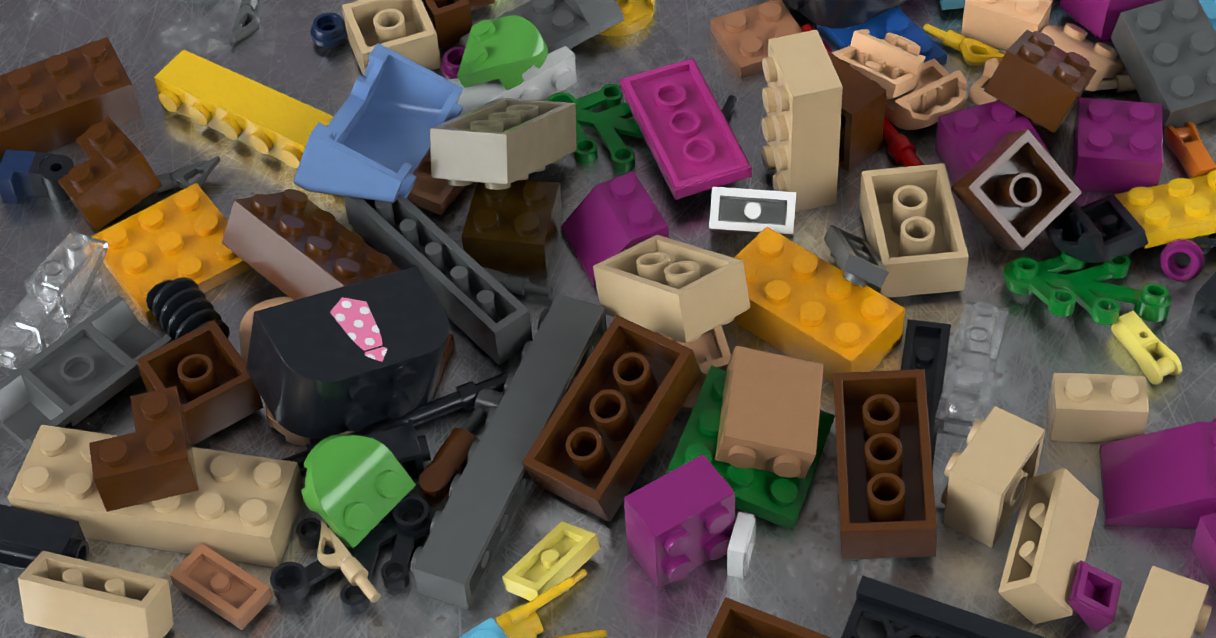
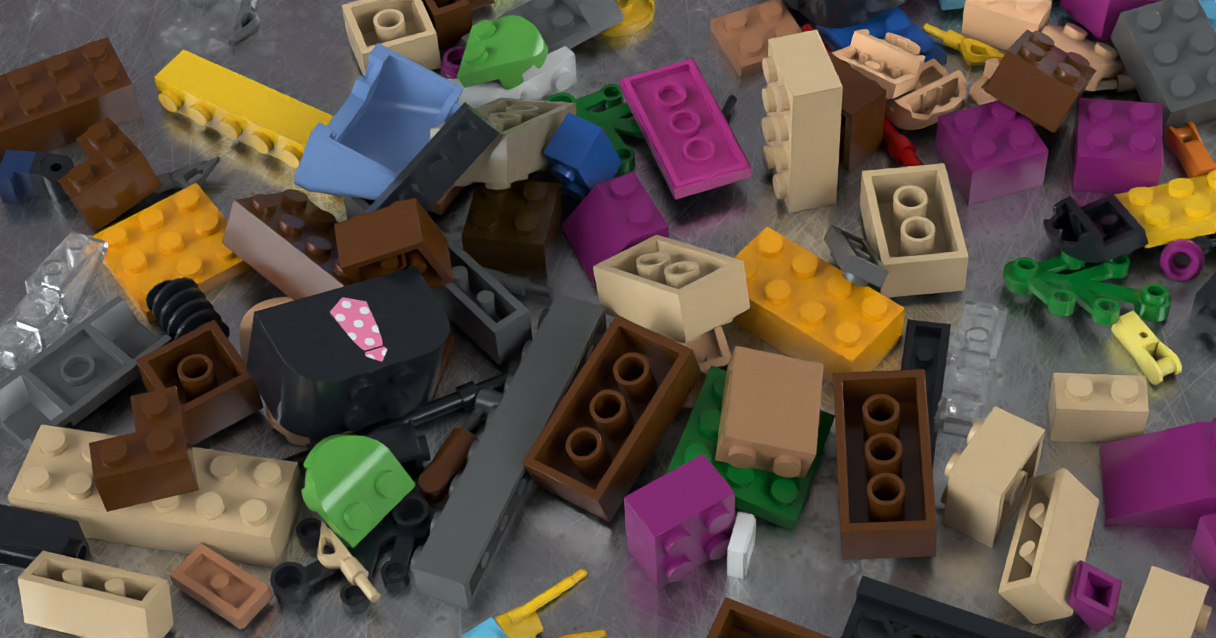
dark blue plate [310,13,347,47] -> none
light yellow plate [502,521,600,601] -> none
white brick [709,187,796,238] -> none
reddish brown brick [951,129,1082,250] -> none
none -> reddish brown brick [334,198,454,289]
none -> black plate [365,102,499,214]
none -> blue brick [543,112,622,200]

